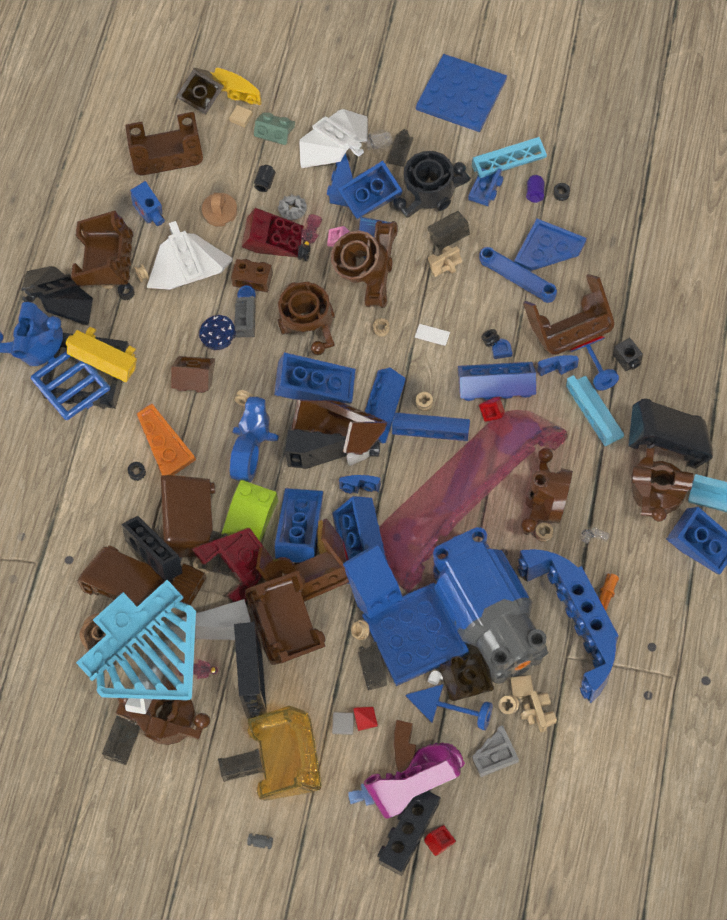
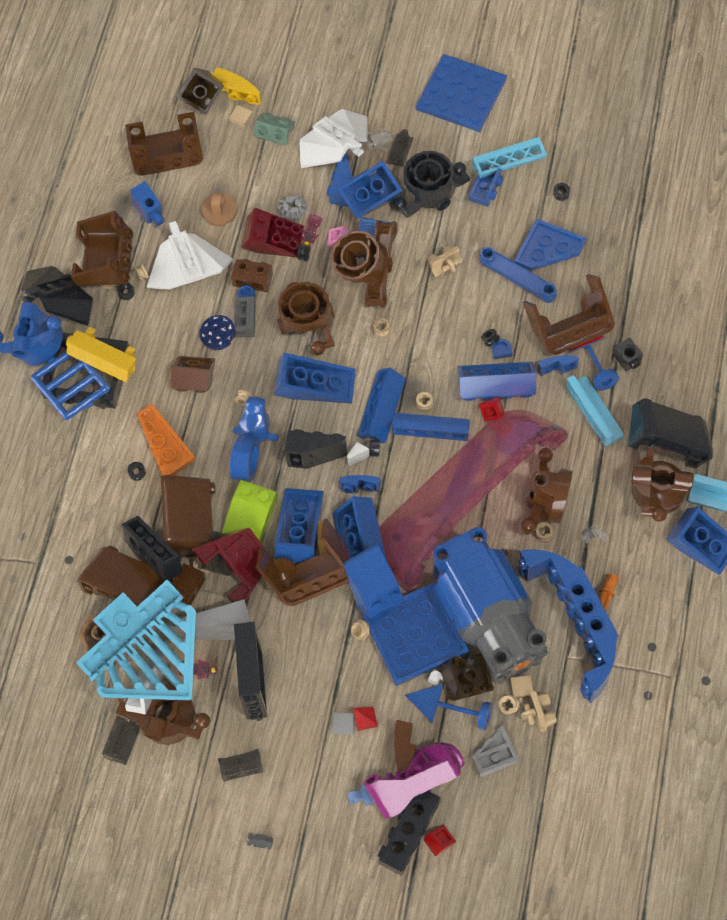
reddish brown windscreen [245,570,326,665] -> none
clear yellow windscreen [247,706,322,801] -> none
black brick [254,165,276,192] -> none
reddish brown windscreen [291,400,387,455] -> none
clear smoke hinge [358,642,387,691] -> none
white sticker [415,324,450,346] -> none
clear smoke hinge [427,211,470,251] -> none
dark purple brick [526,175,545,203] -> none

